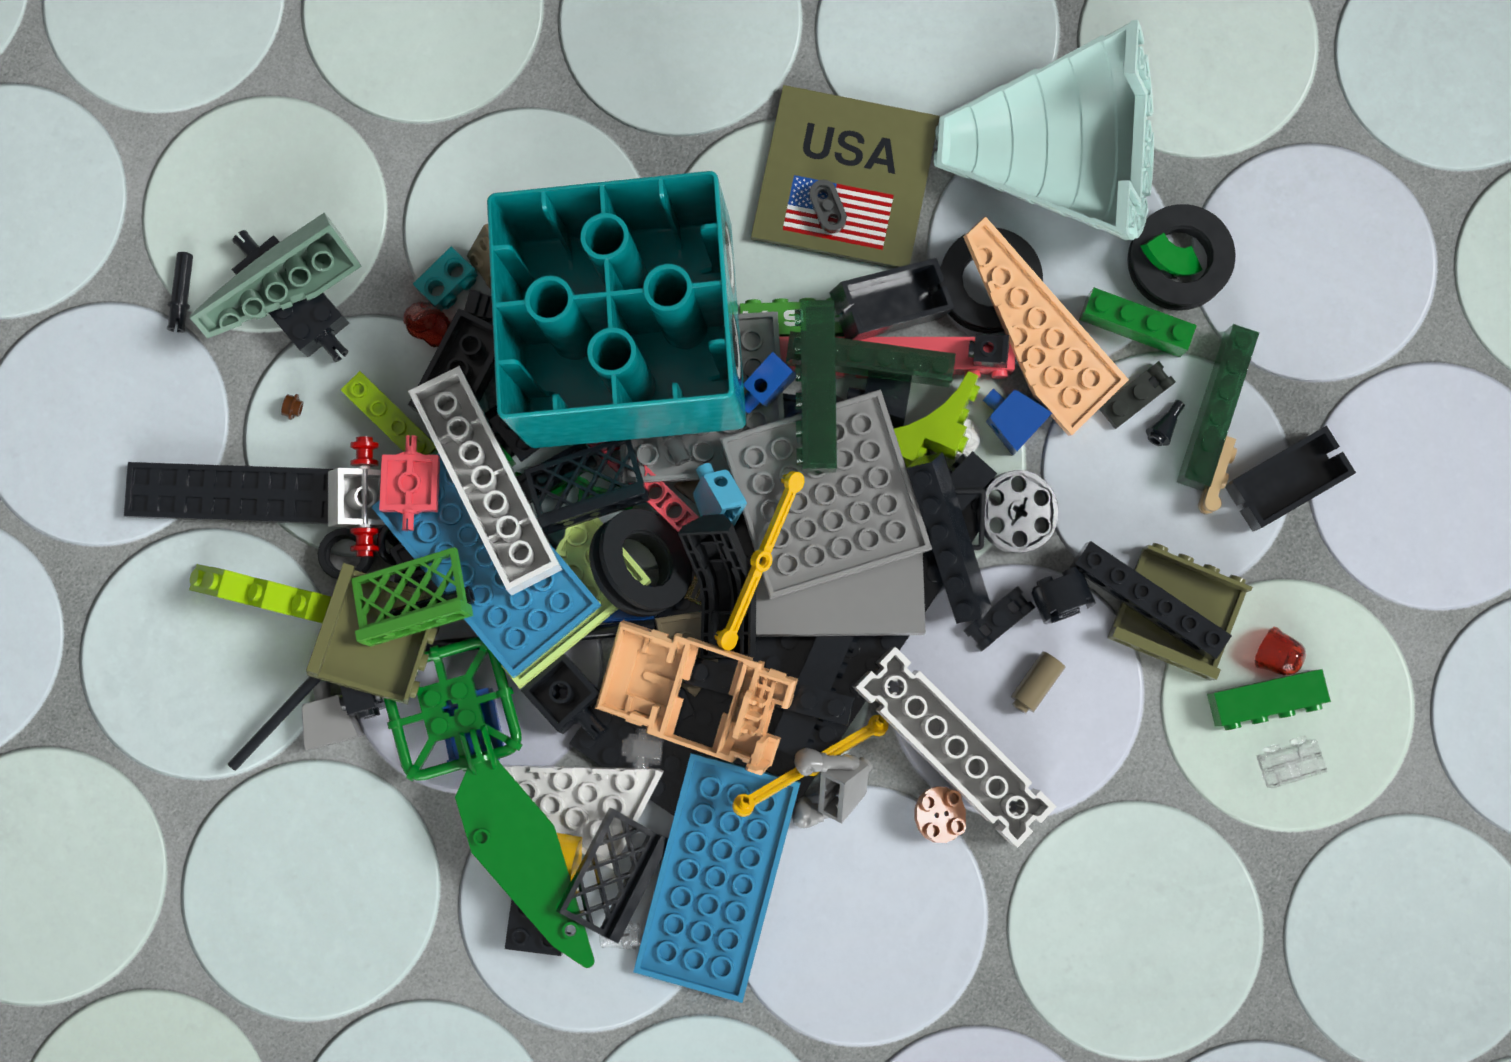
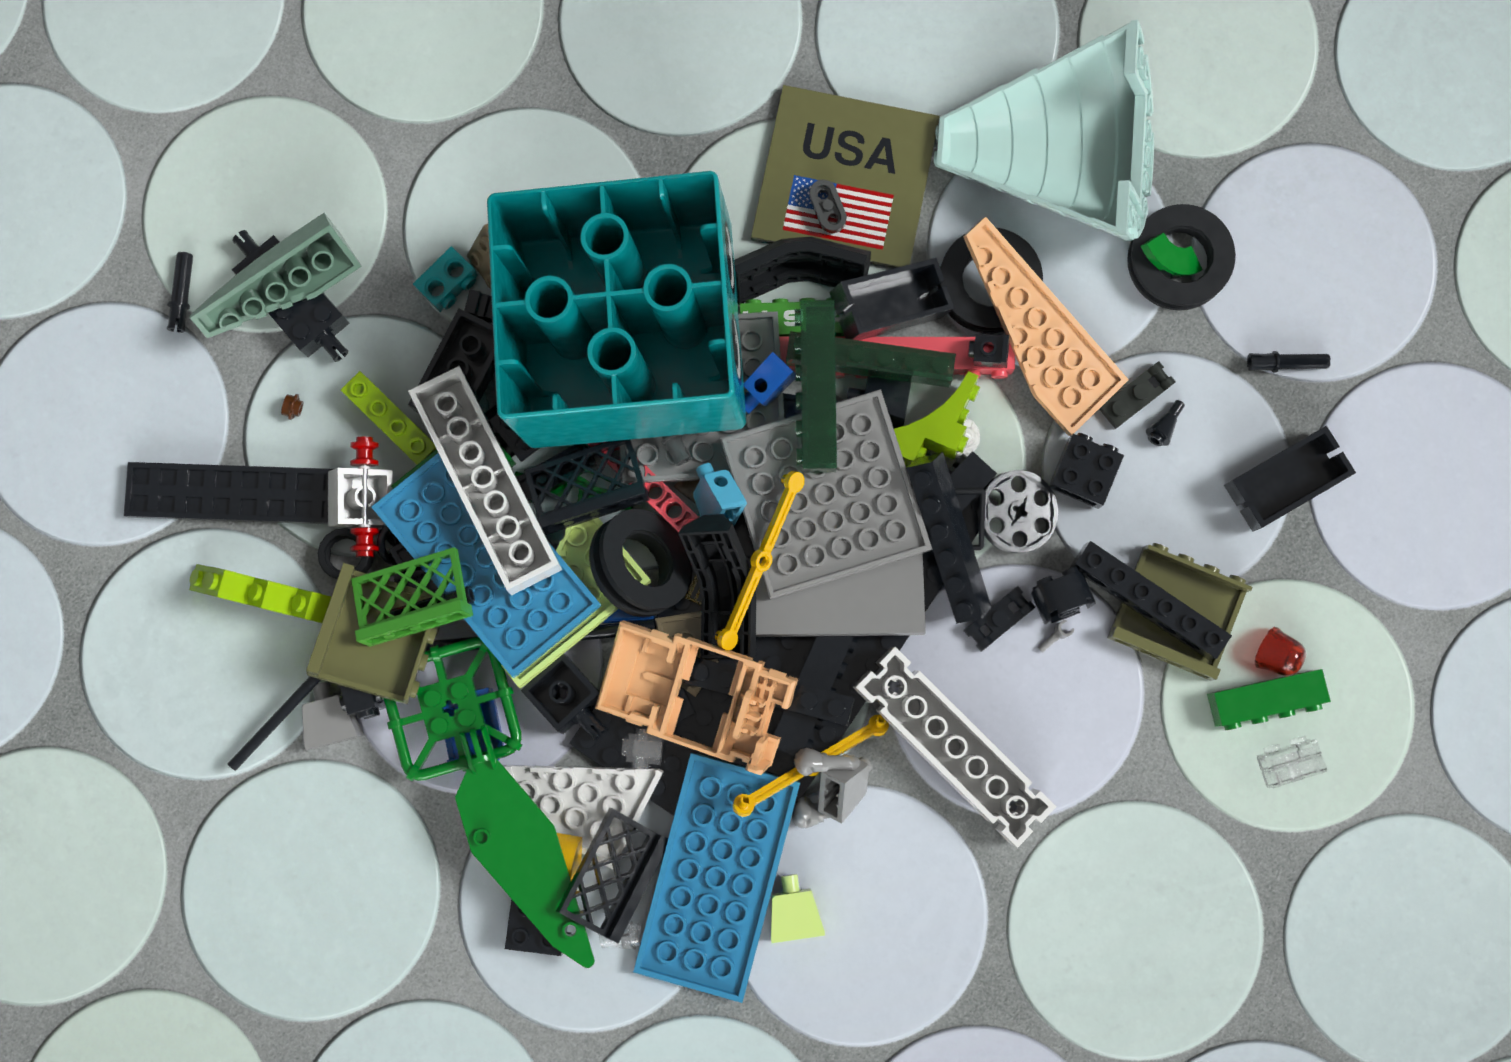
coral plate [379,435,440,531] -> none
clear red hair [403,301,450,348] -> none
plate [914,786,966,843] -> none
blue torso [982,388,1052,455] -> none
dark tan brick [1011,651,1066,714] -> none
green brick [1079,287,1197,357] -> none
clear green brick [1177,324,1260,491] -> none
tan plate [1198,436,1237,514] -> none
none -> black piece [734,237,871,305]
none -> yellowish green torso [771,874,825,943]
none -> light grey hand [1038,620,1074,653]
none -> black brick [1049,433,1124,509]
none -> black axle [1247,351,1331,373]

